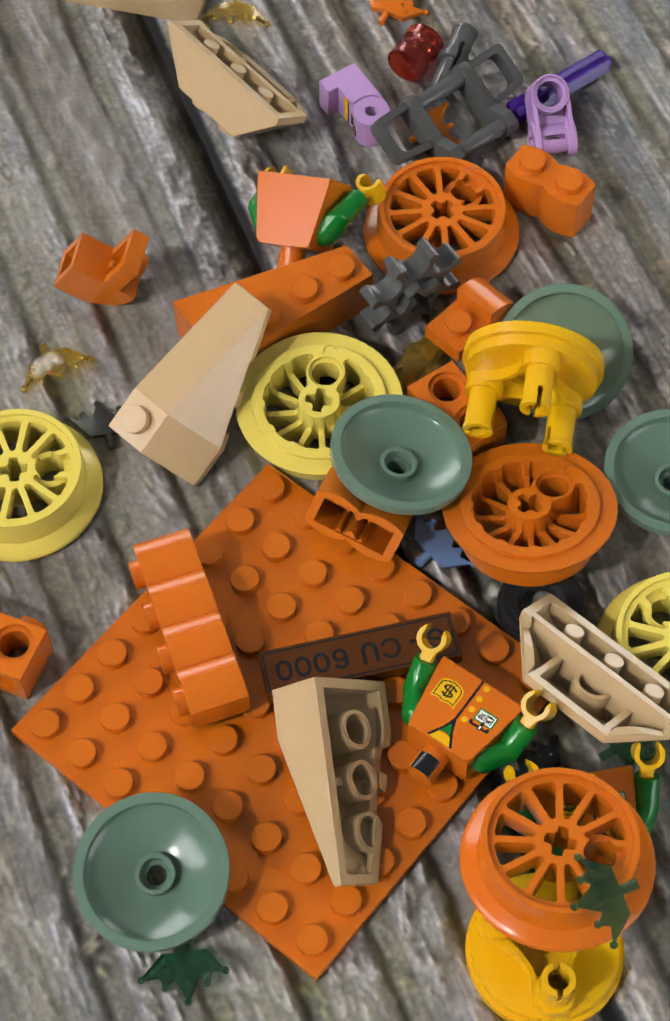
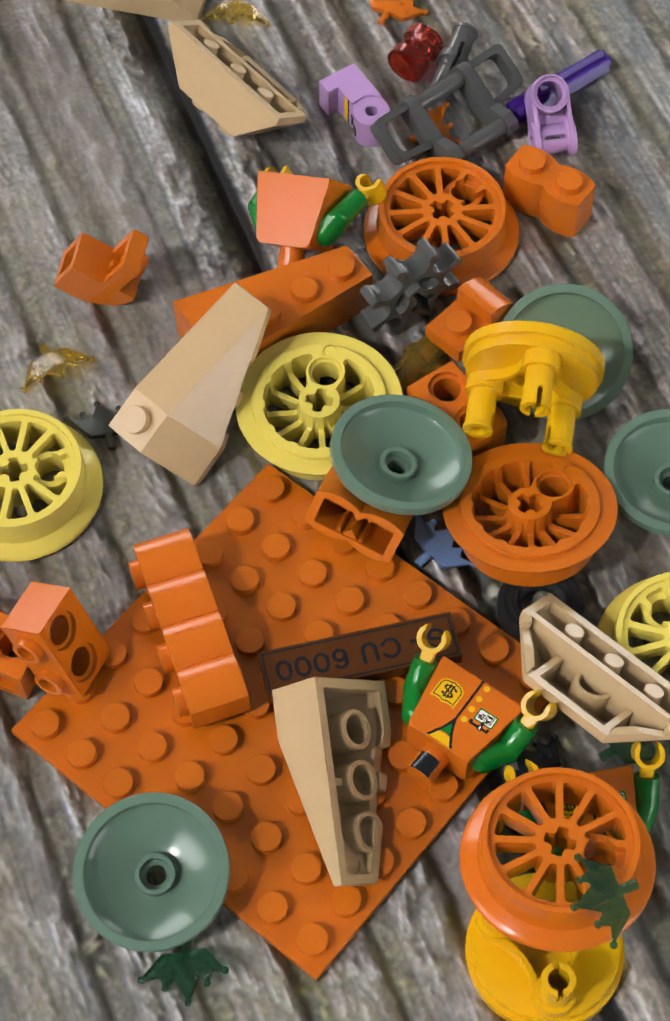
none -> orange brick [1,581,111,697]

